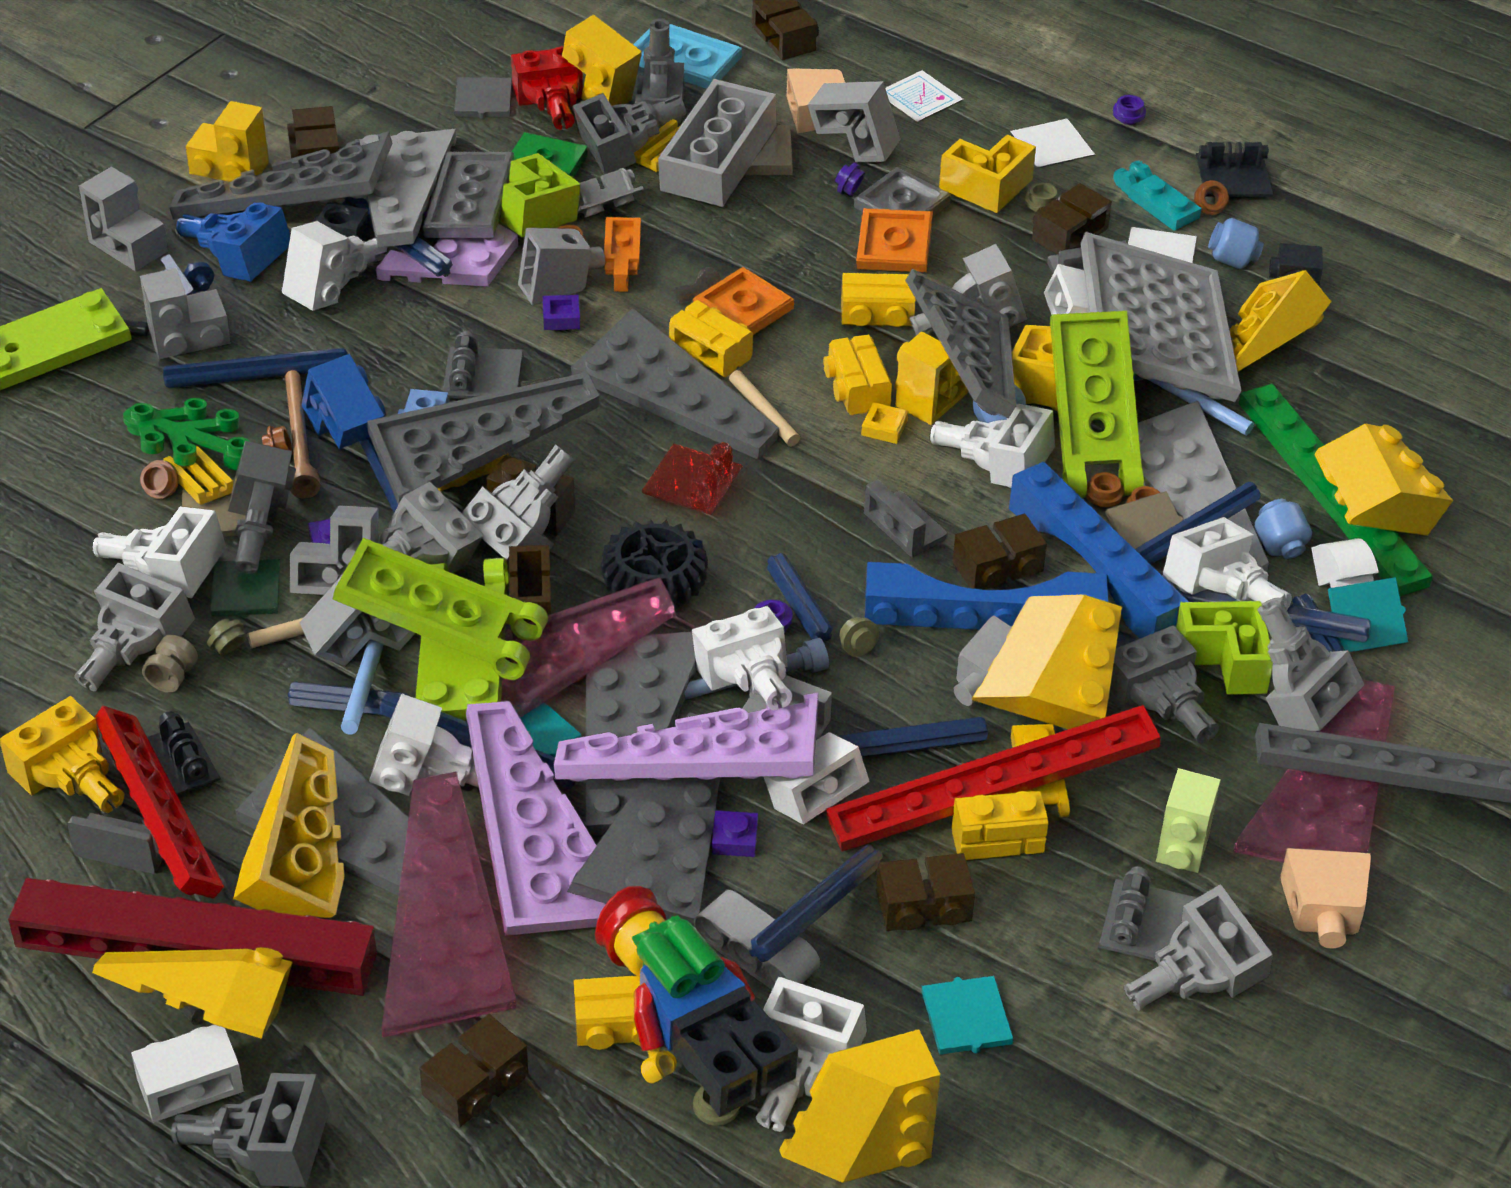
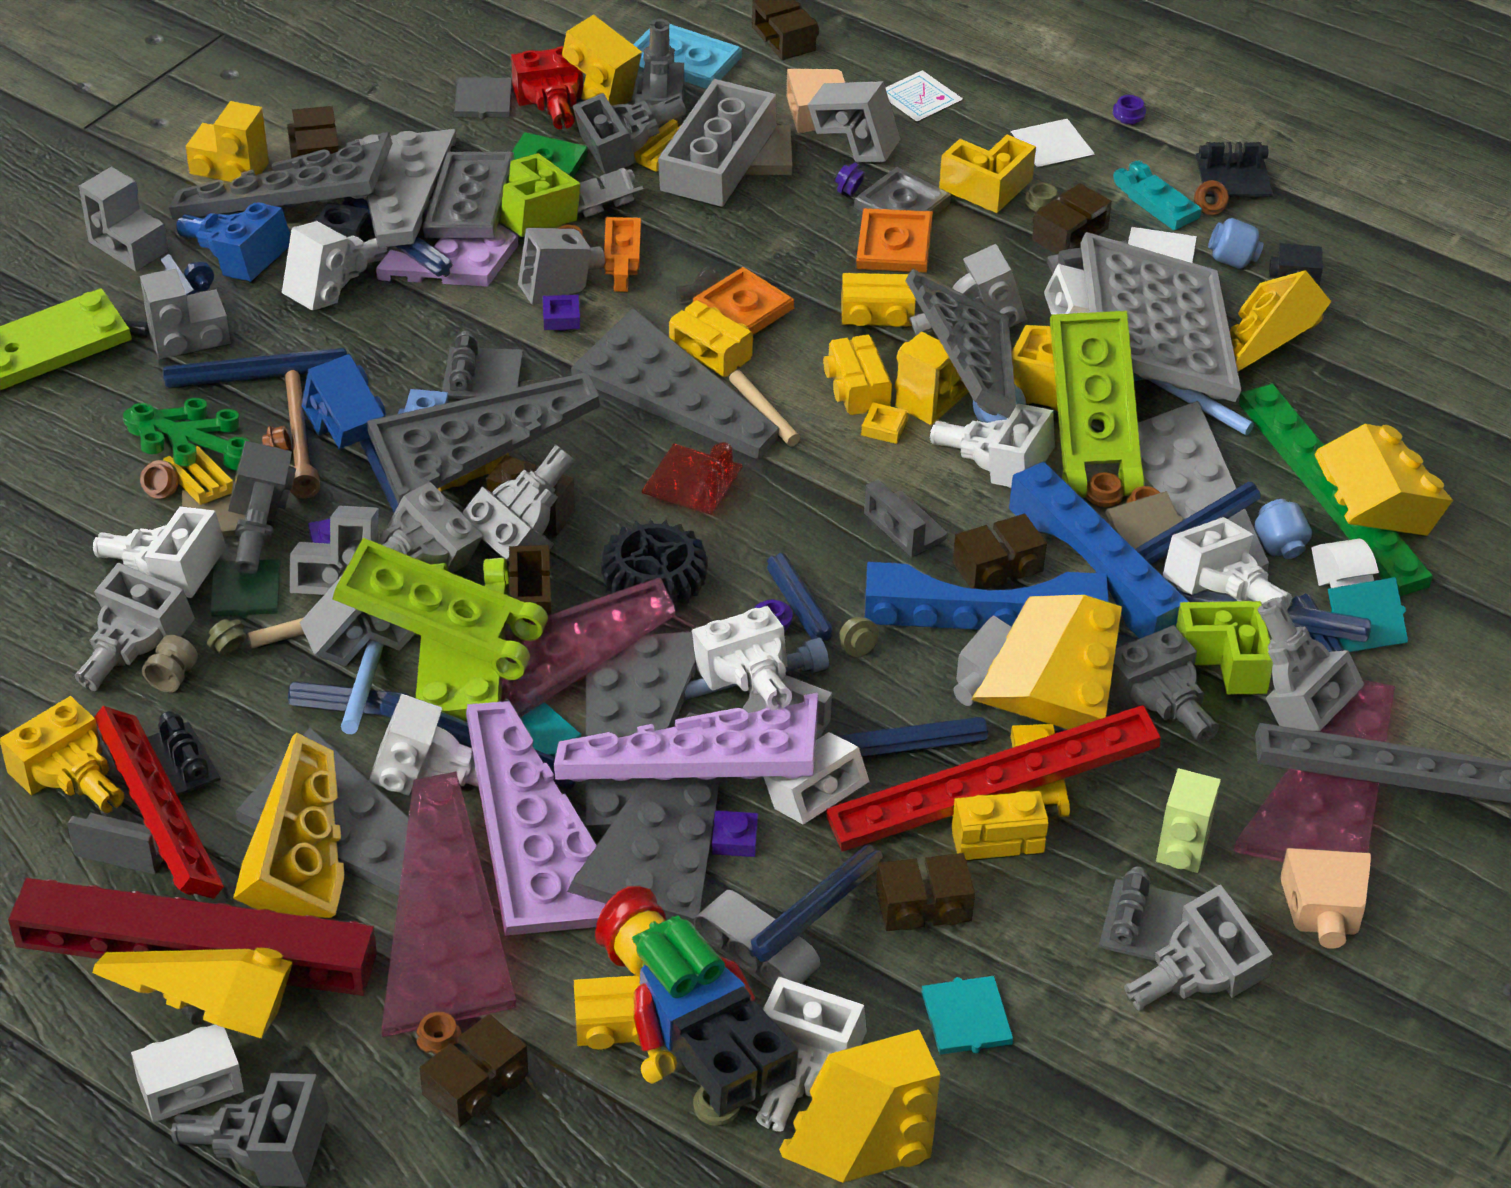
none -> dark orange plate [416,1012,462,1054]

